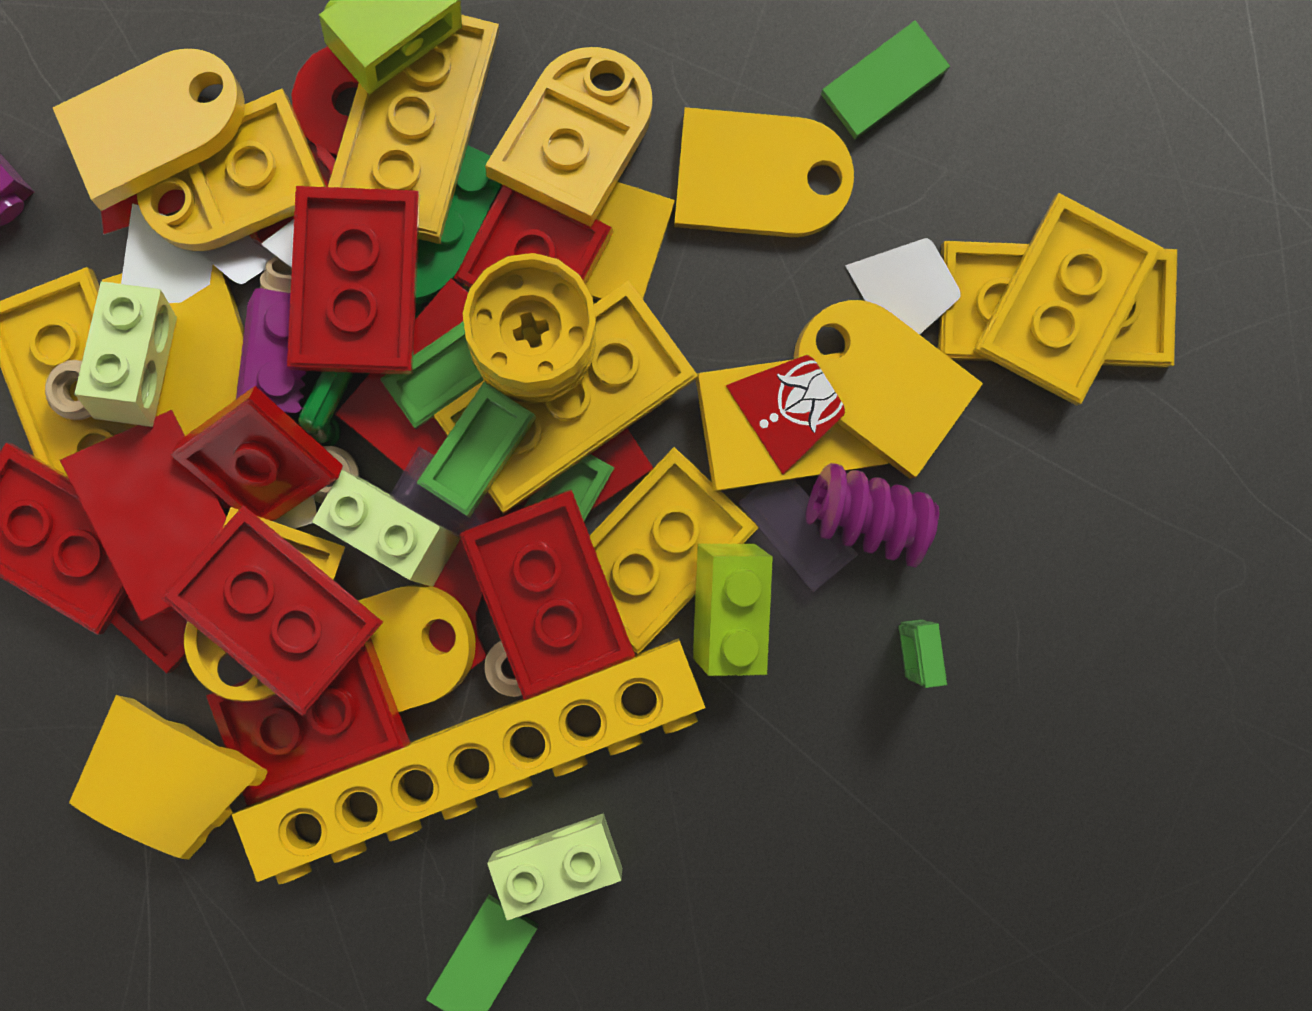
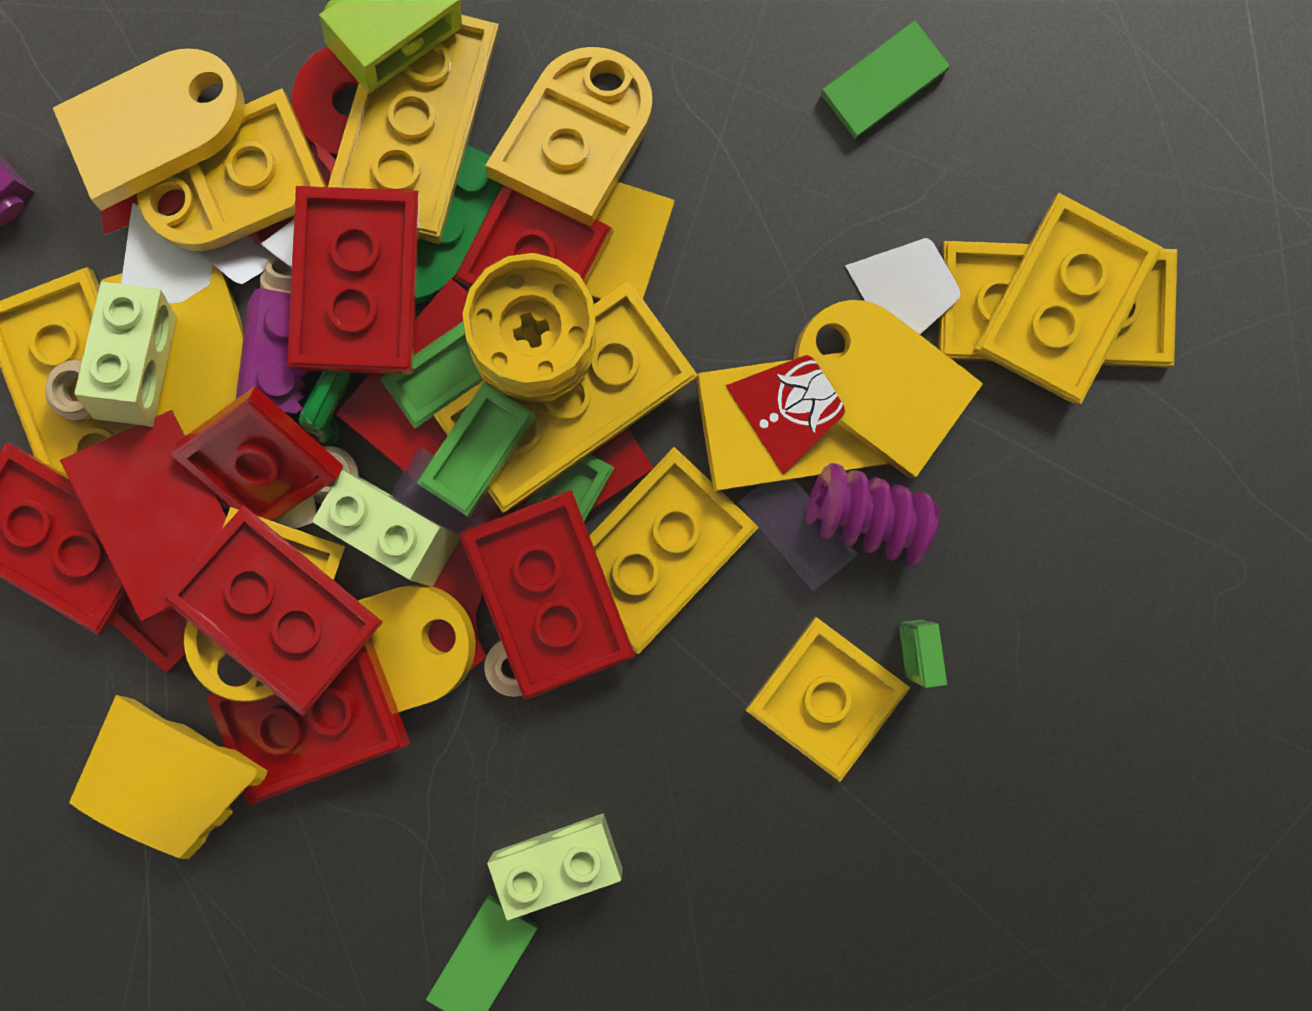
yellow brick [232,638,705,885] -> none
yellow tile [674,107,854,237] -> none
lime brick [693,544,773,676] -> none
none -> yellow tile [745,617,910,782]

